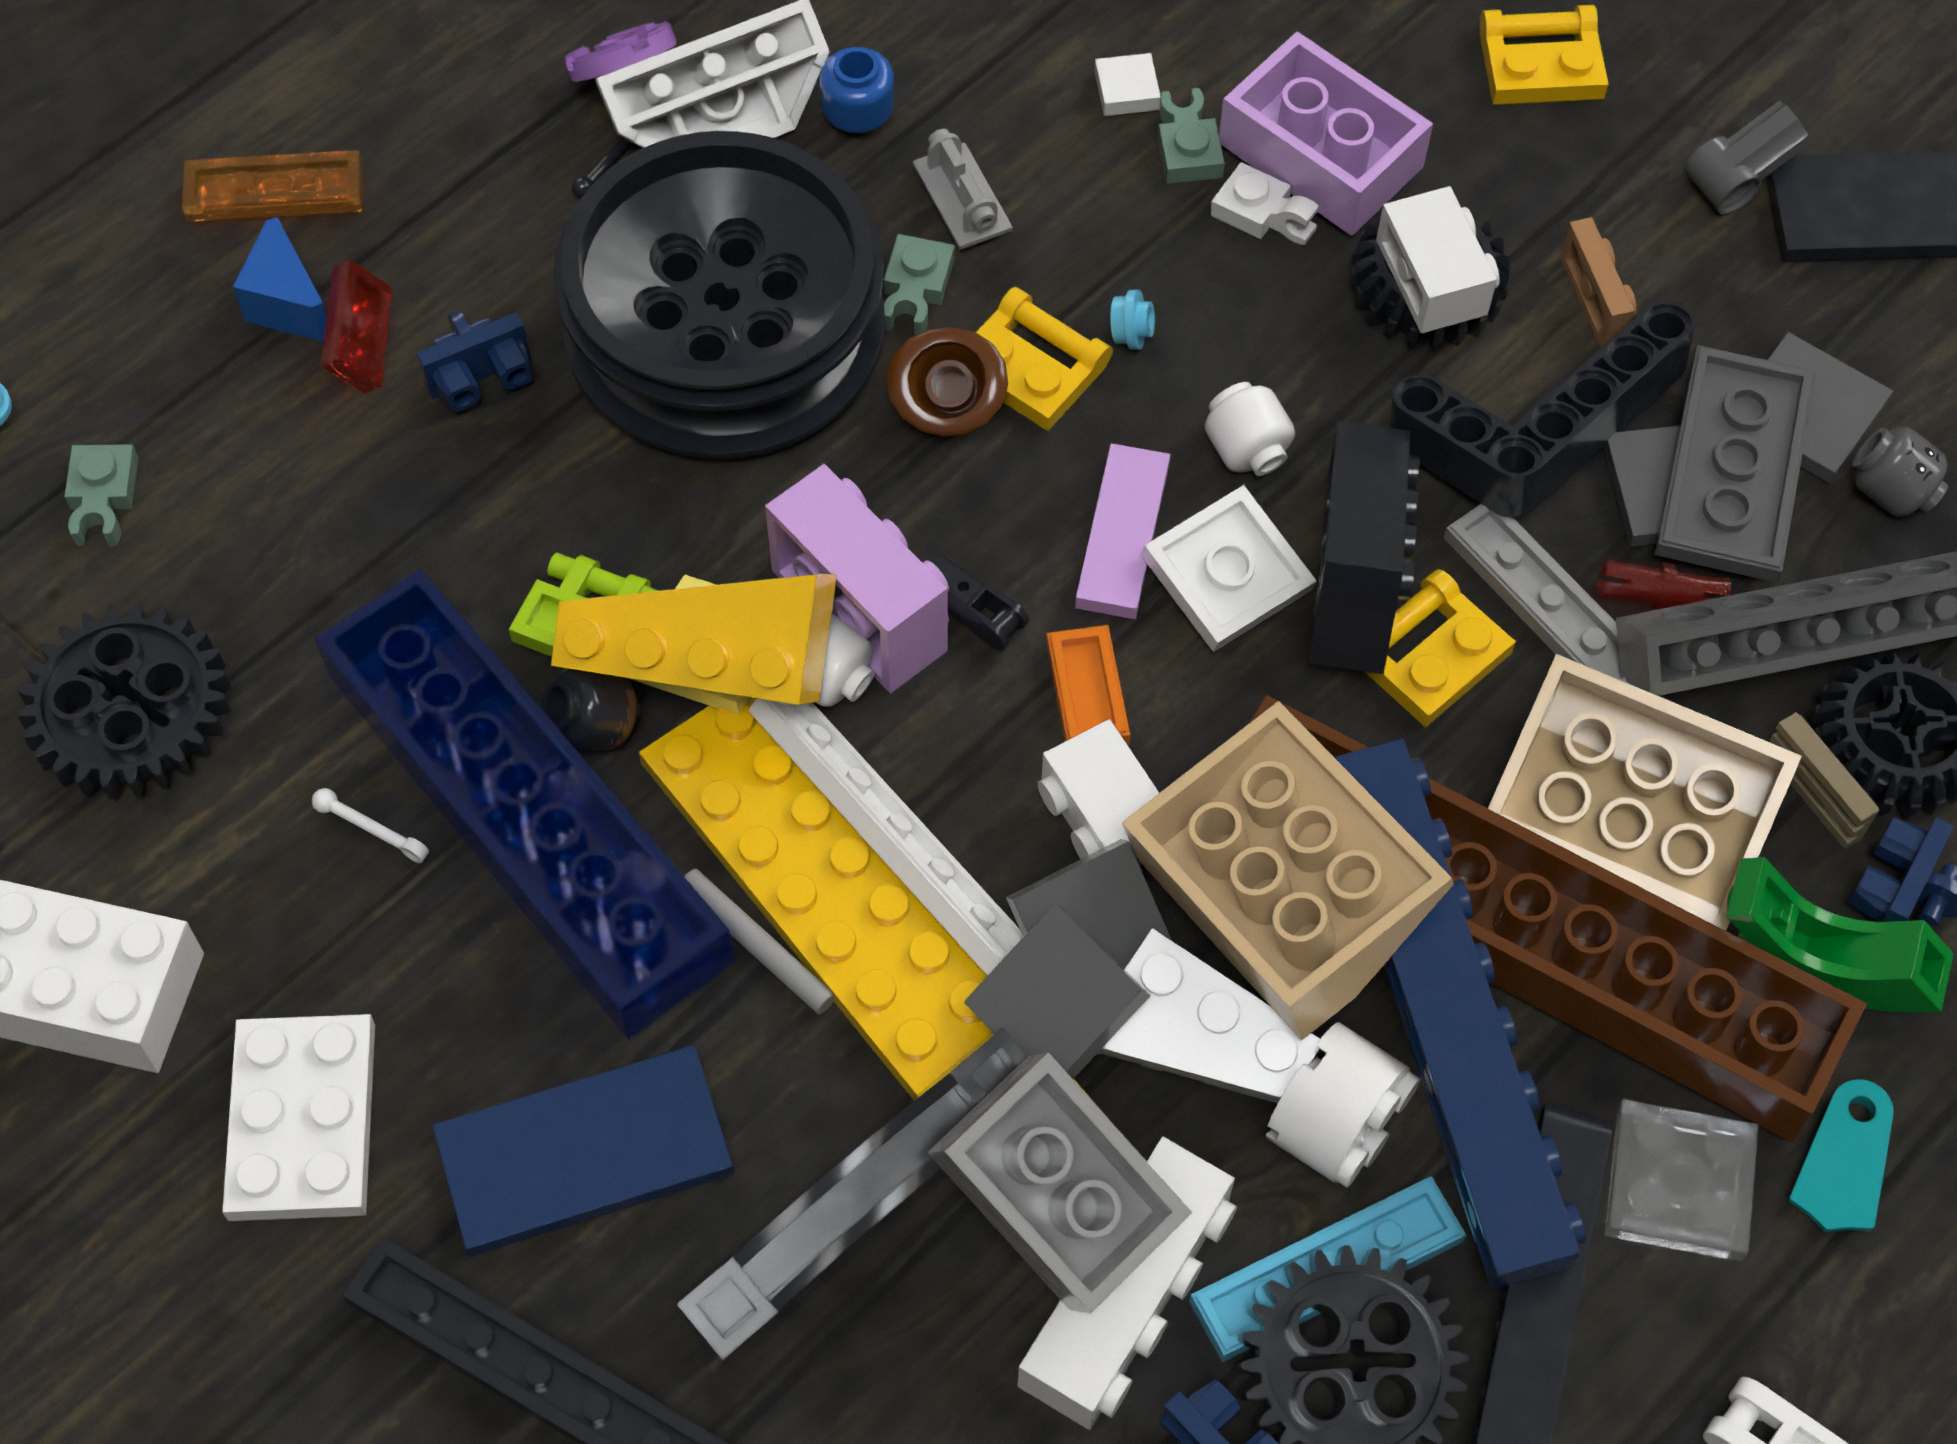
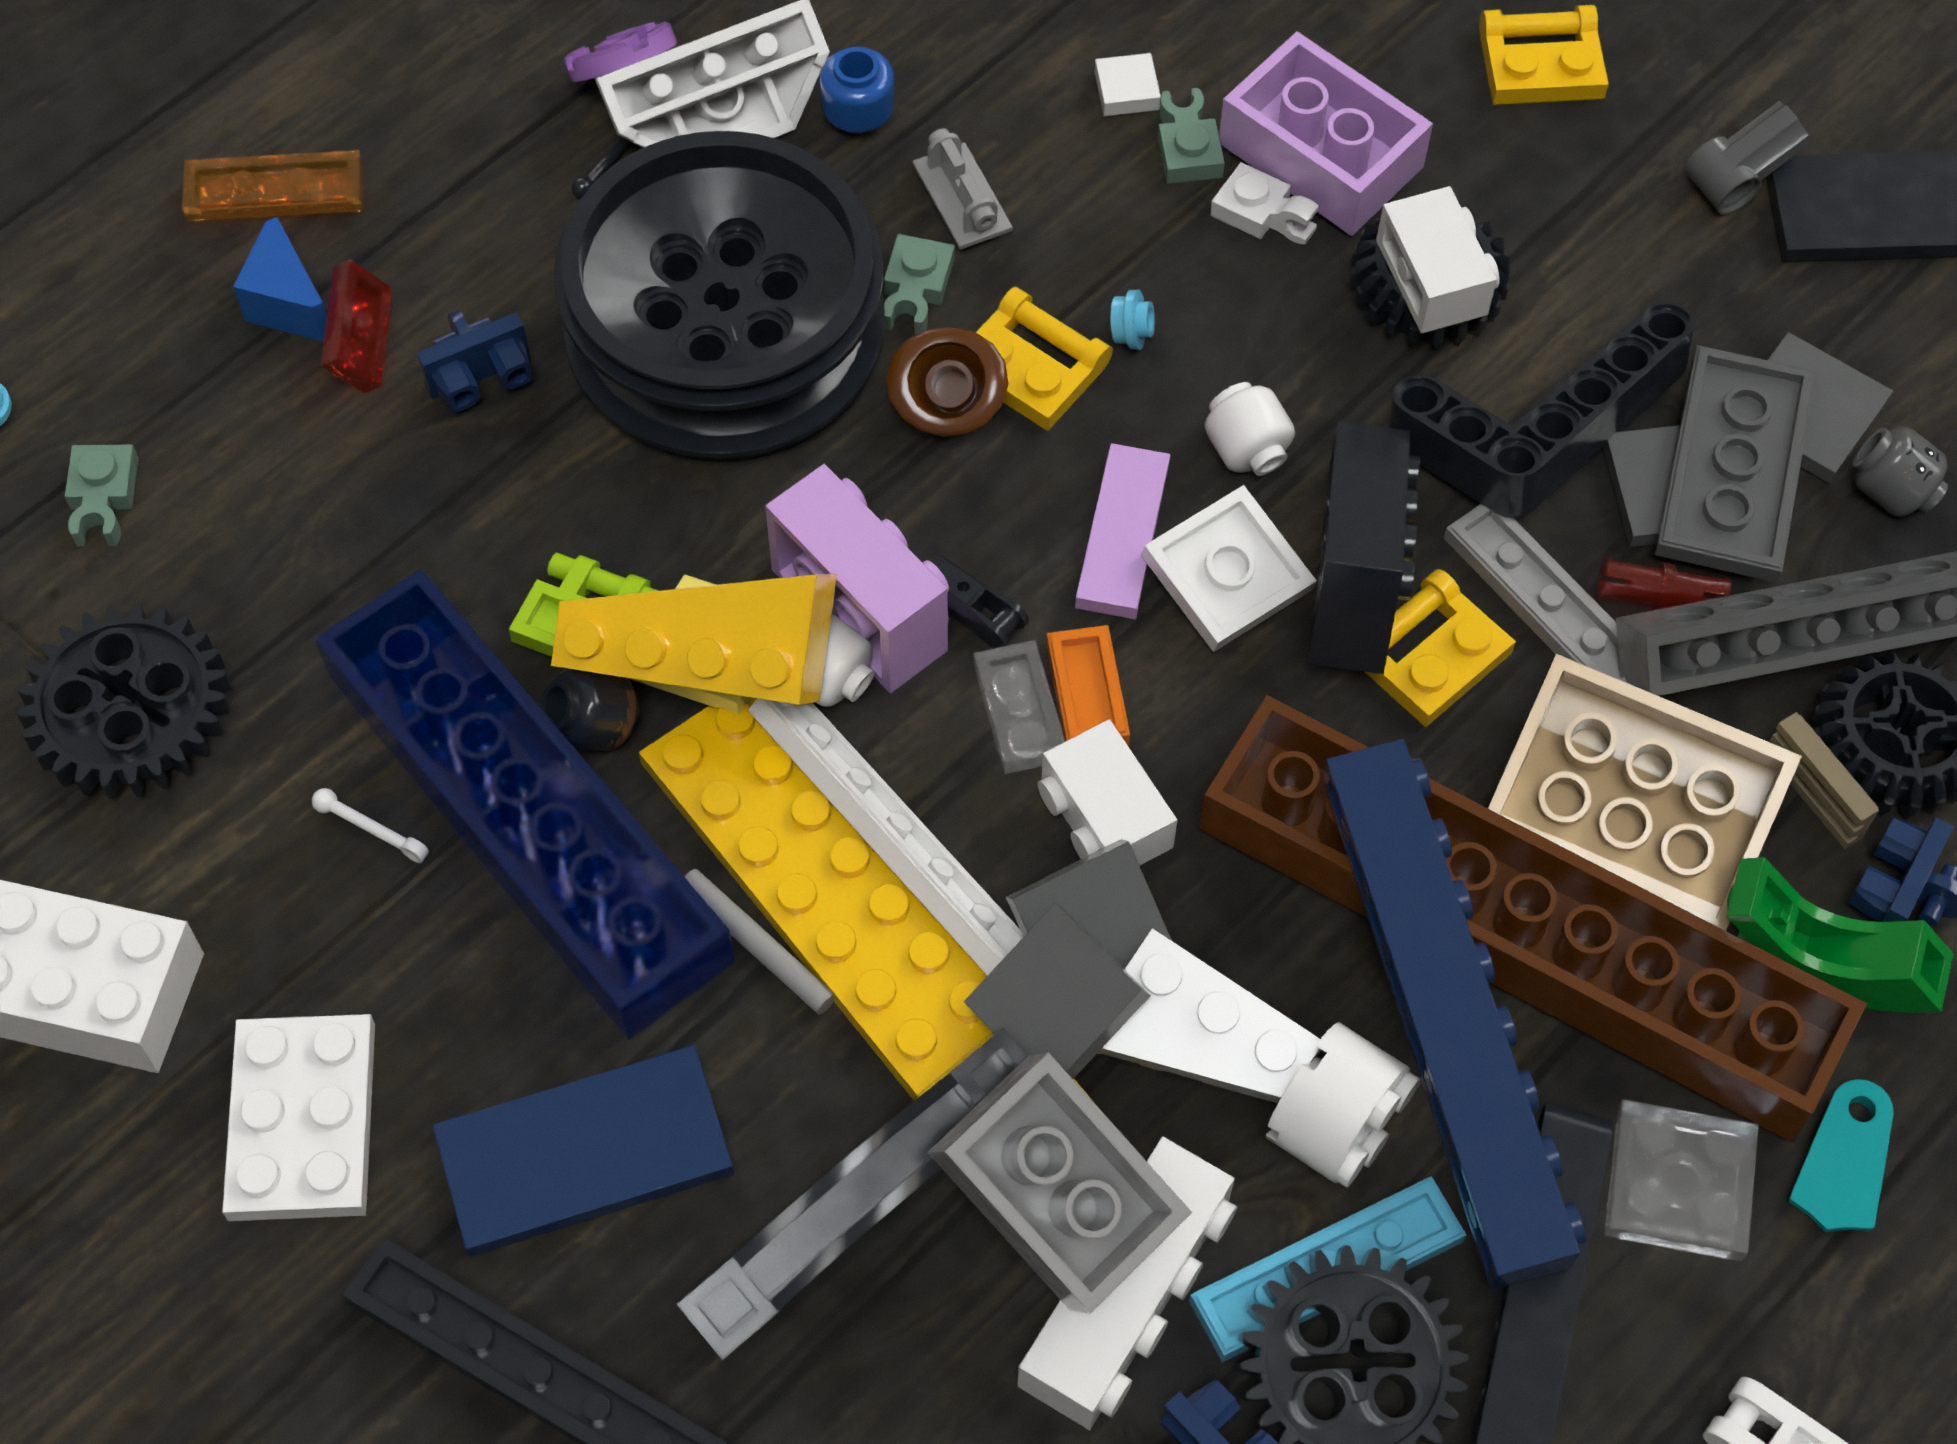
tan slope [1122,701,1454,1041] -> none
medium nougat plate [1560,217,1637,348] -> none
none -> clear plate [974,640,1065,774]

